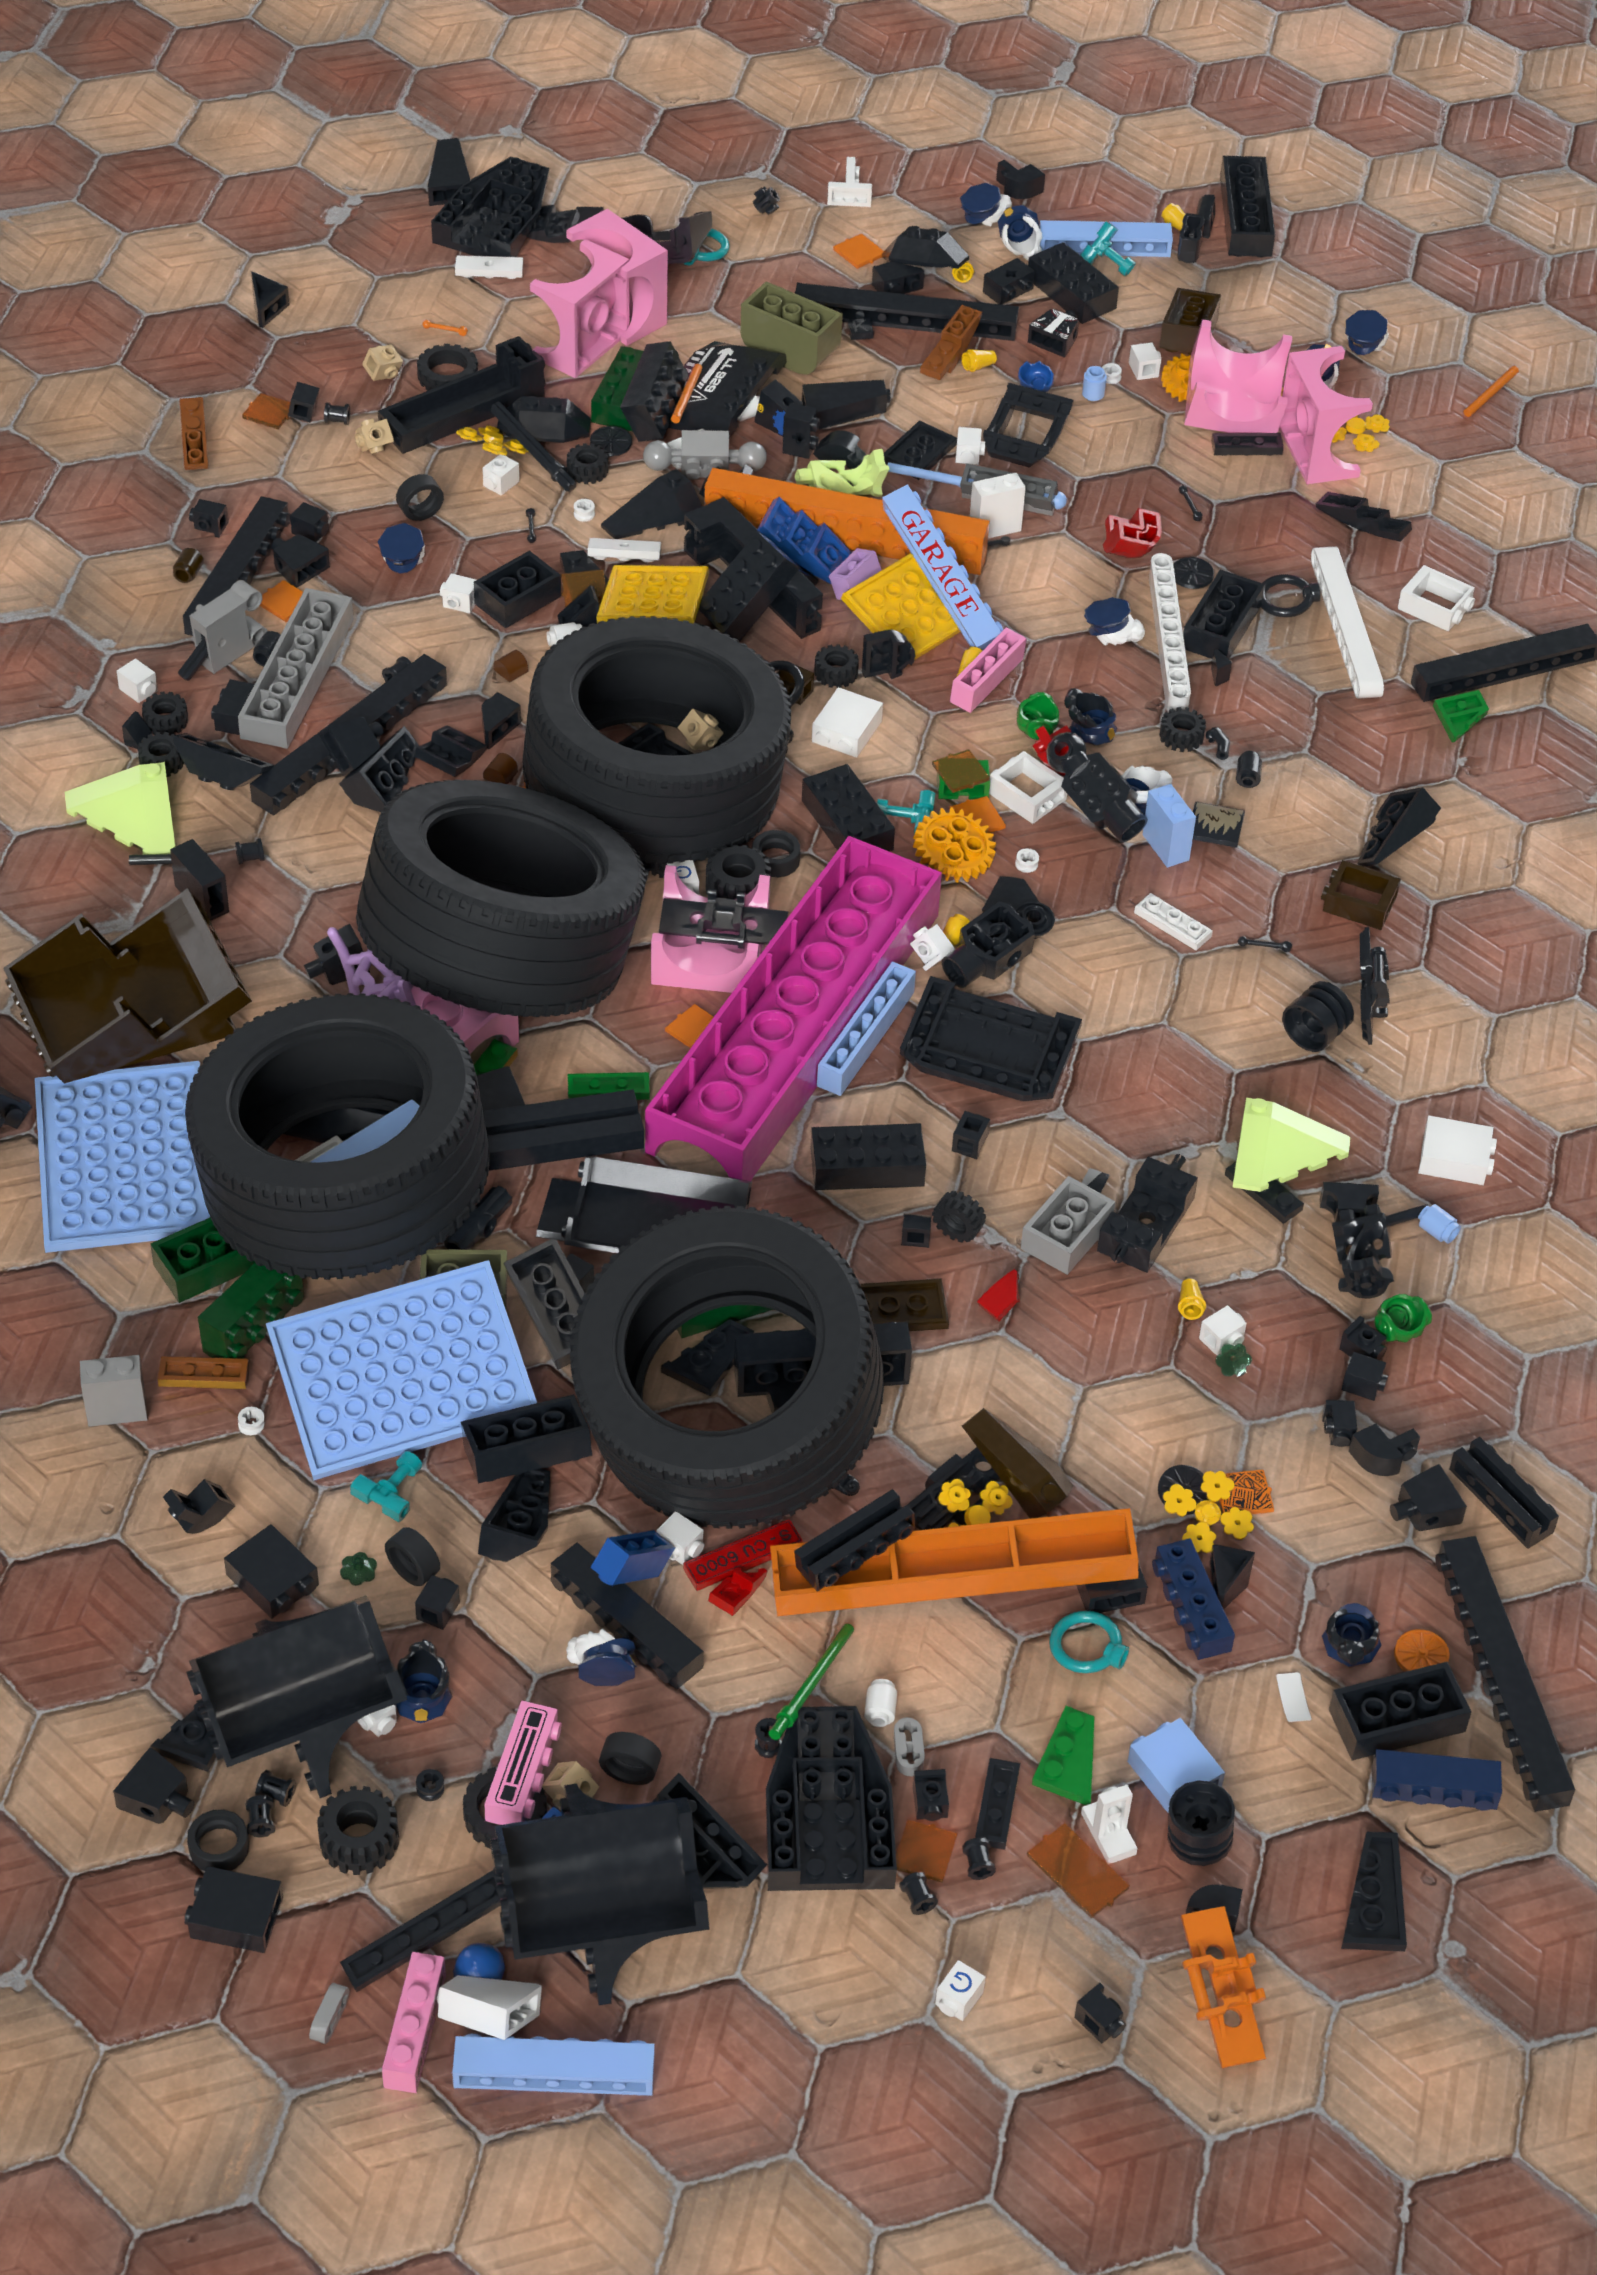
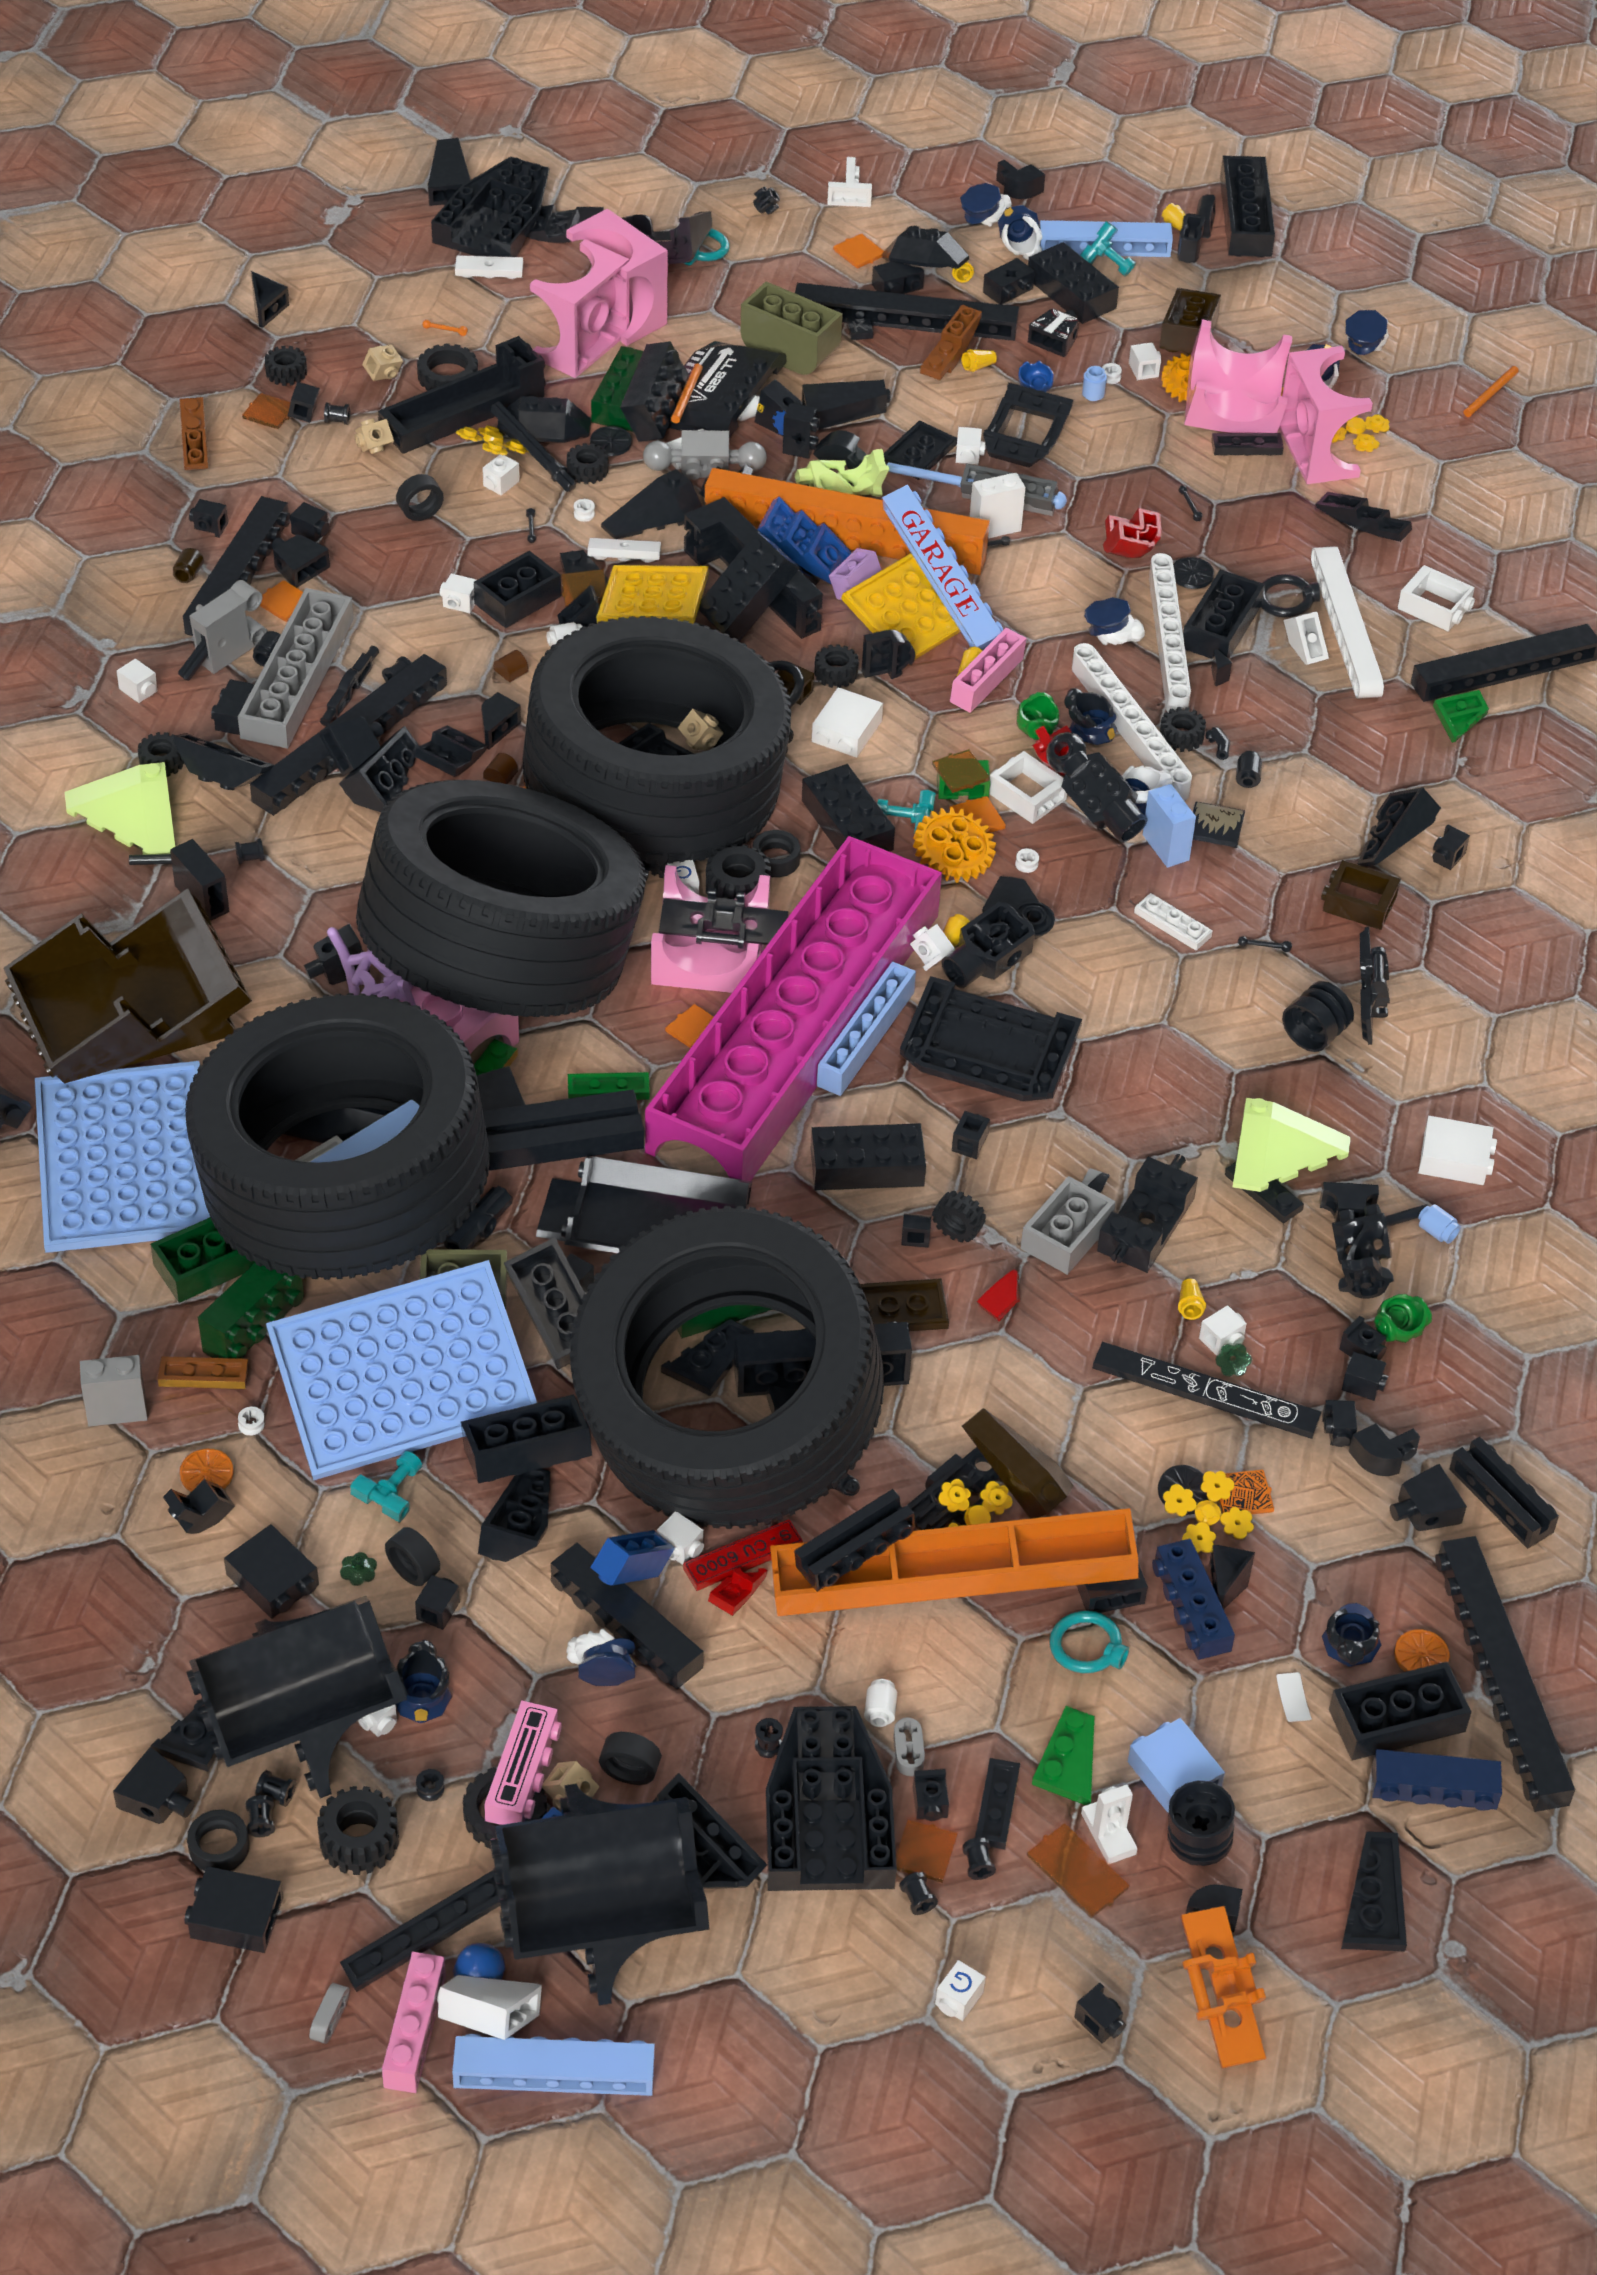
black slope [122,711,152,749] -> none
black tyre [142,691,188,736] -> none
dark blue piece [377,523,425,574] -> none
green bar [769,1624,854,1740] -> none
none -> orange wheel [180,1448,234,1492]
none -> black tyre [264,346,307,386]
none -> black piece [320,646,379,726]
none -> white beam [1072,643,1192,801]
none -> black tile [1093,1341,1321,1439]
none -> white slope [1284,611,1329,665]
none -> black brick [1432,824,1470,870]

